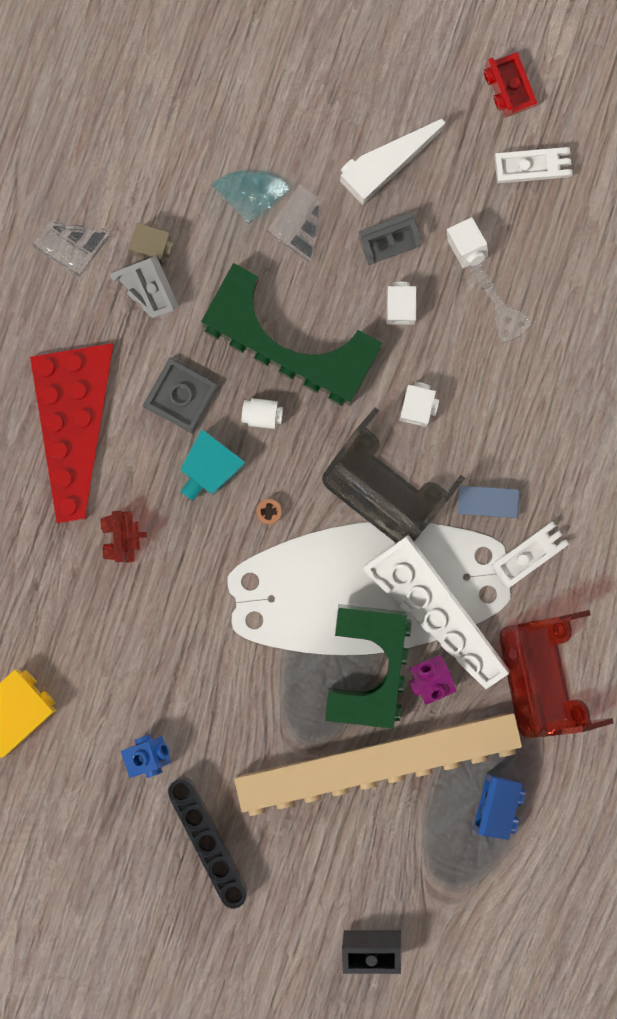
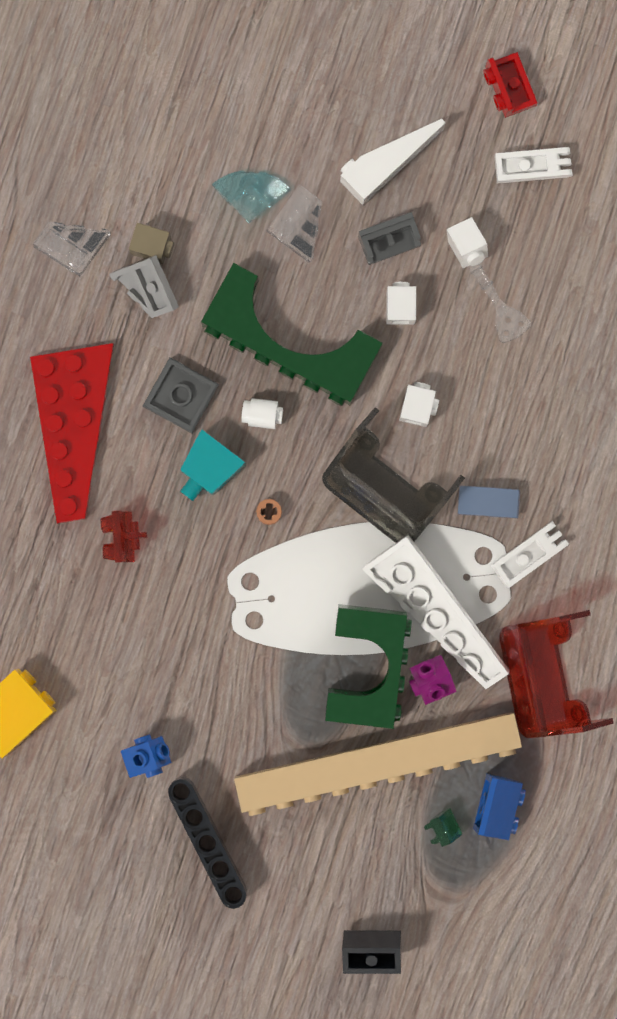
none -> clear green tile [424,808,462,847]

